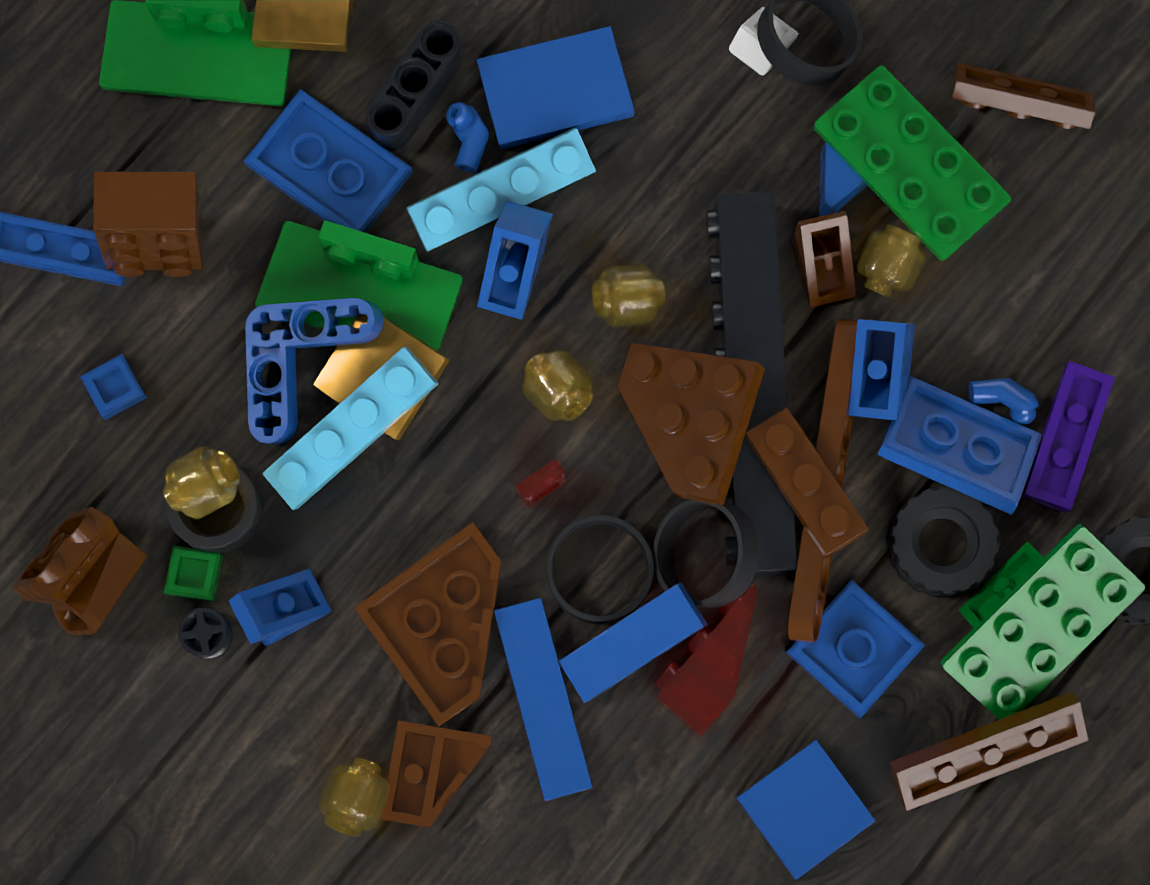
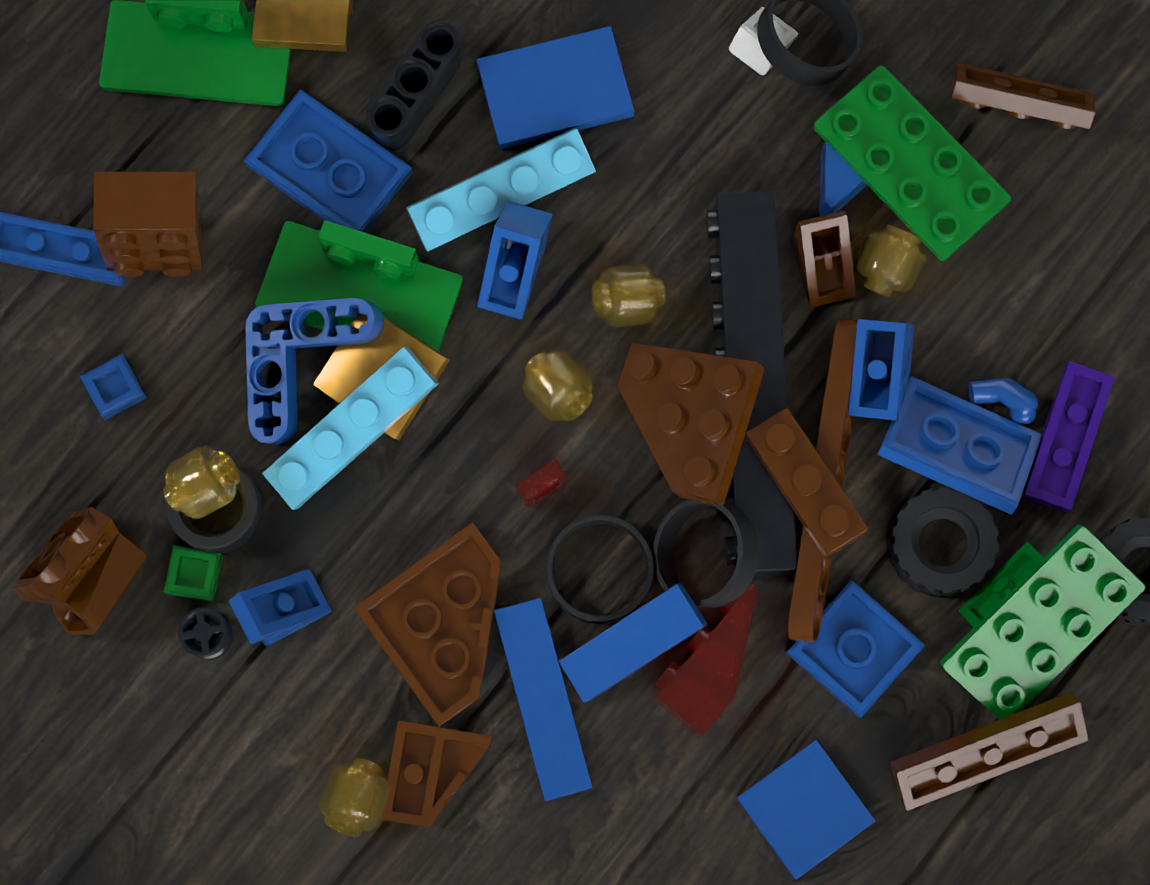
blue arm [446,102,489,173] -> none

